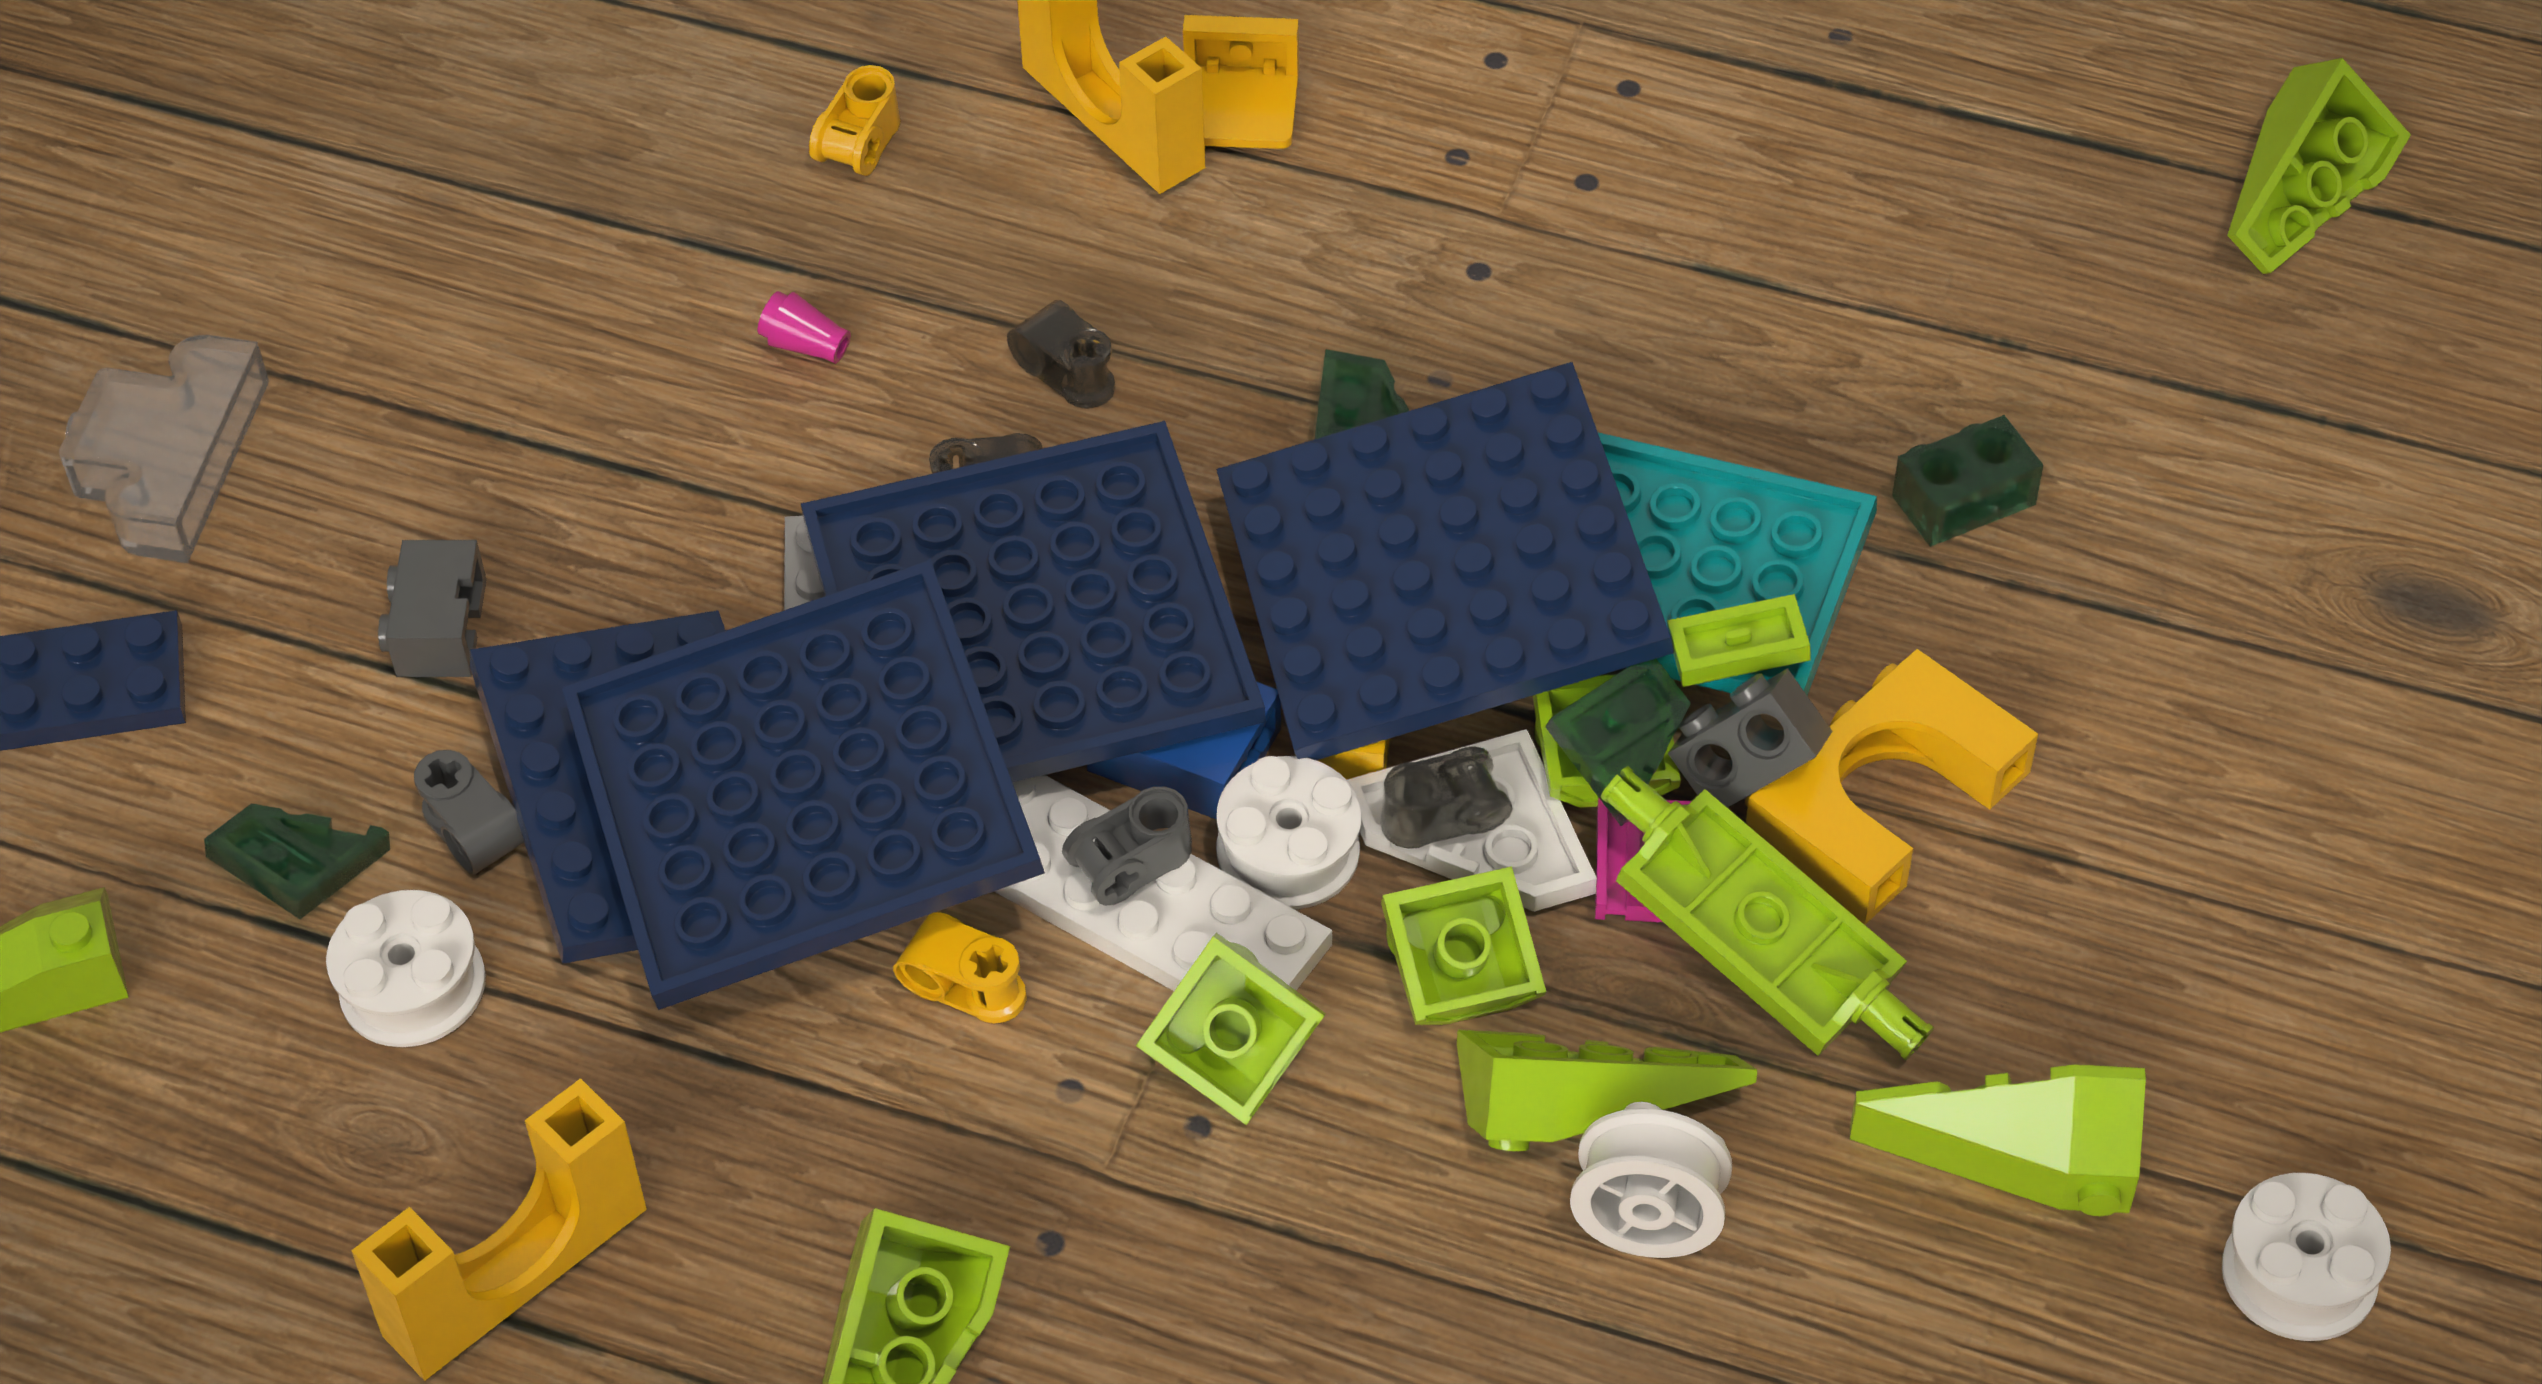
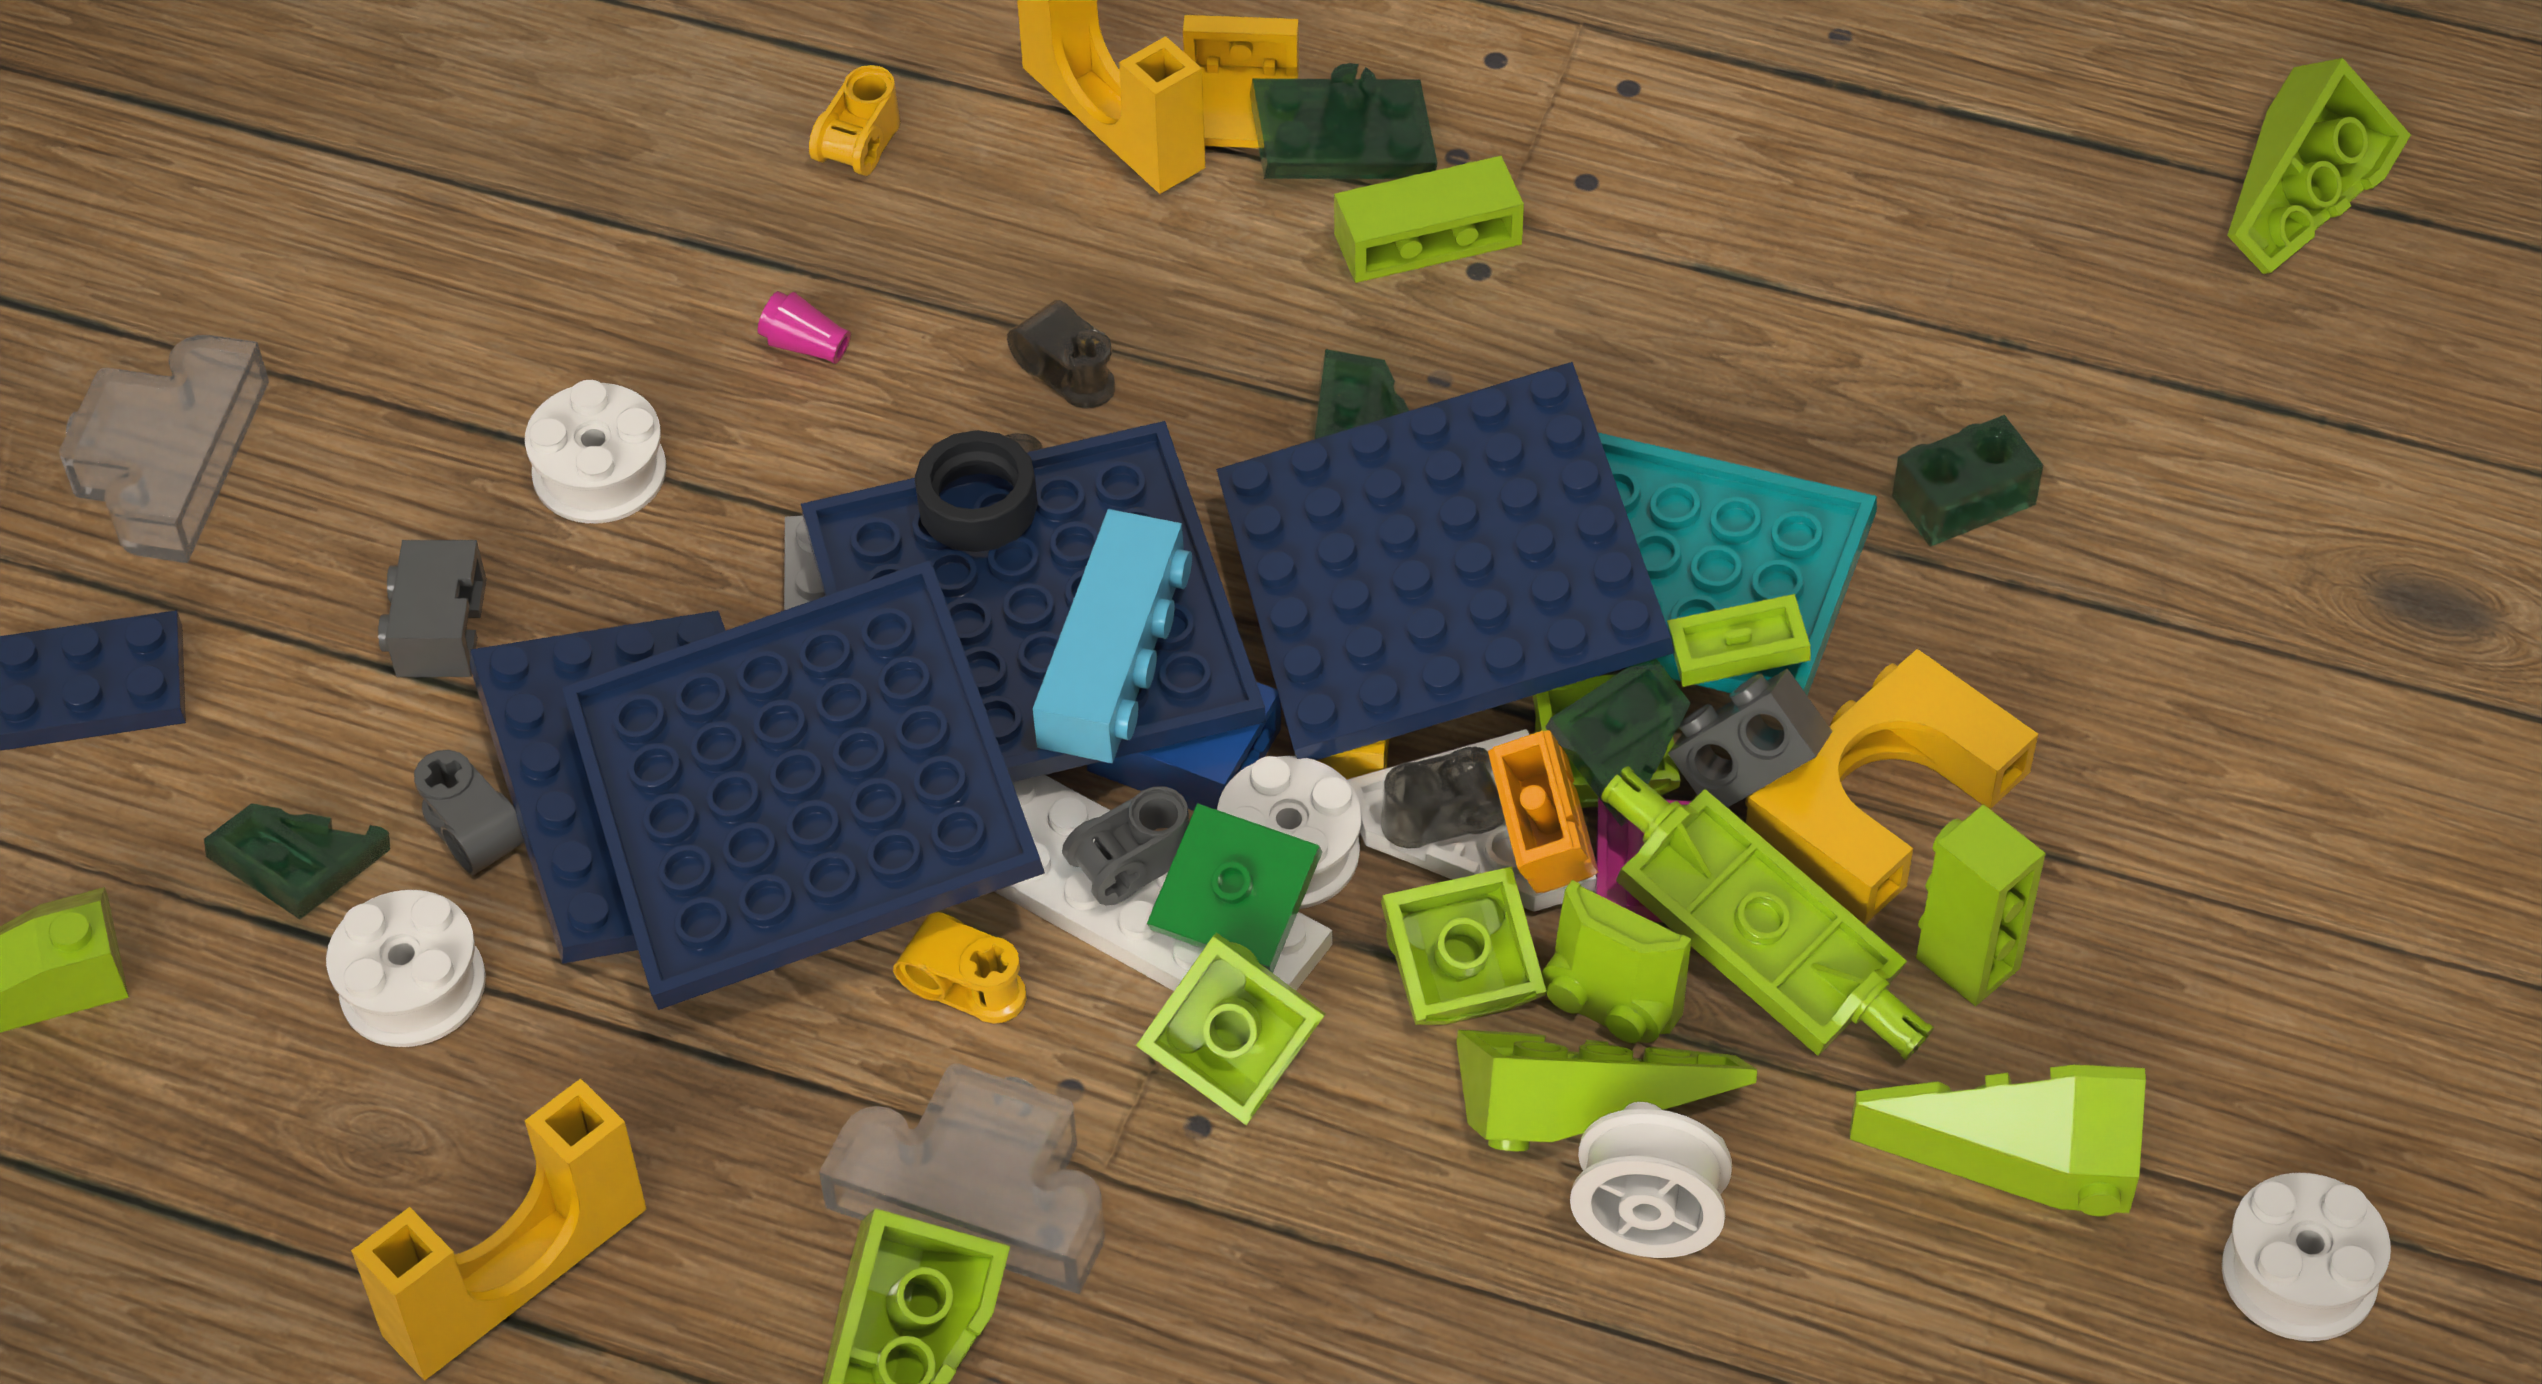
none -> white wheel [525,380,666,524]
none -> clear brick [819,1063,1105,1294]
none -> black tyre [914,430,1038,552]
none -> medium azure brick [1033,509,1192,764]
none -> green plate [1147,803,1323,973]
none -> clear green plate [1250,63,1438,179]
none -> lime brick [1334,156,1524,283]
none -> light orange brick [1488,730,1599,893]
none -> lime slope [1542,880,1691,1043]
none -> lime brick [1916,804,2046,1007]

